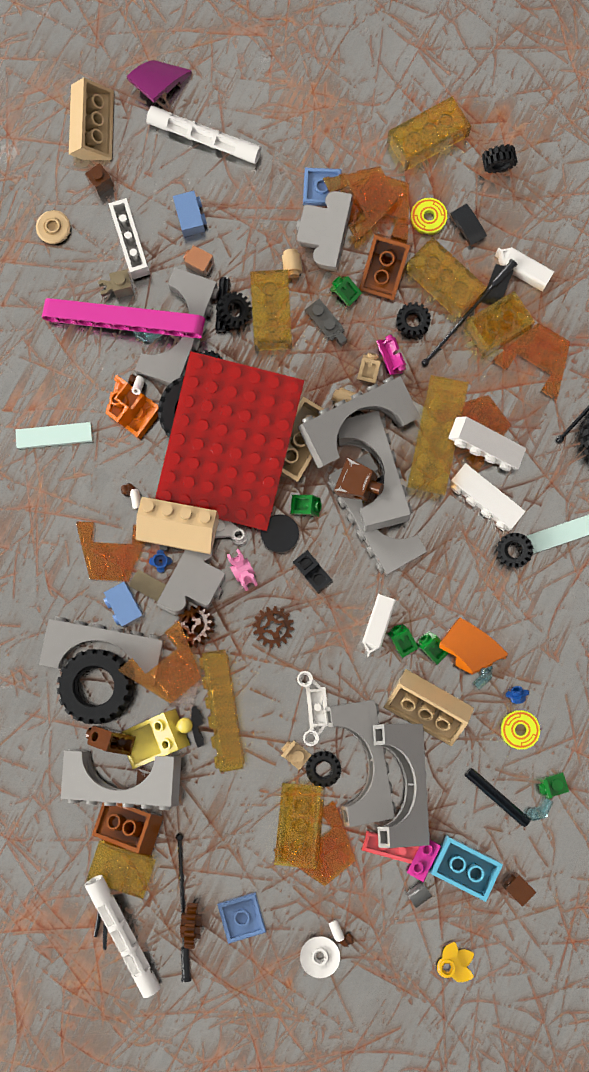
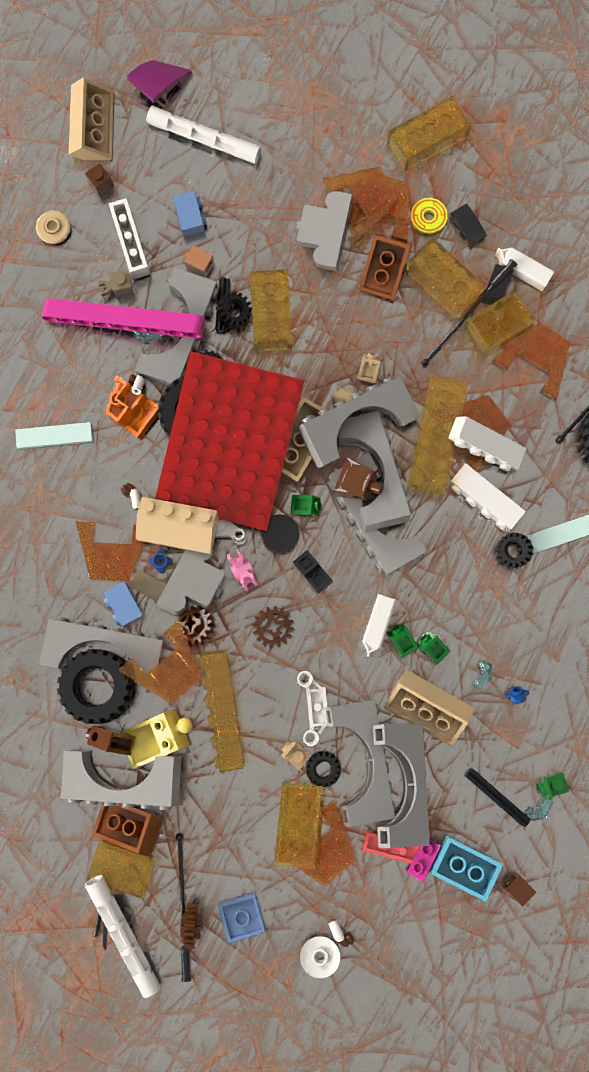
black slope [191,705,206,748] -> none
tan brick [282,249,303,278] -> none
medium blue tile [303,168,341,206] -> none
dark grey hinge [305,299,347,347] -> none
green bracket [329,276,362,306] -> none
dark pink hinge [376,334,406,375] -> none
black tyre [396,302,431,339] -> none
dark grey beam [406,881,432,908] -> none
yellow plate [437,942,474,982] -> none
orange slope [439,617,508,675] -> none
black tyre [482,144,518,174] -> none
neon yellow tile [501,710,540,749] -> none

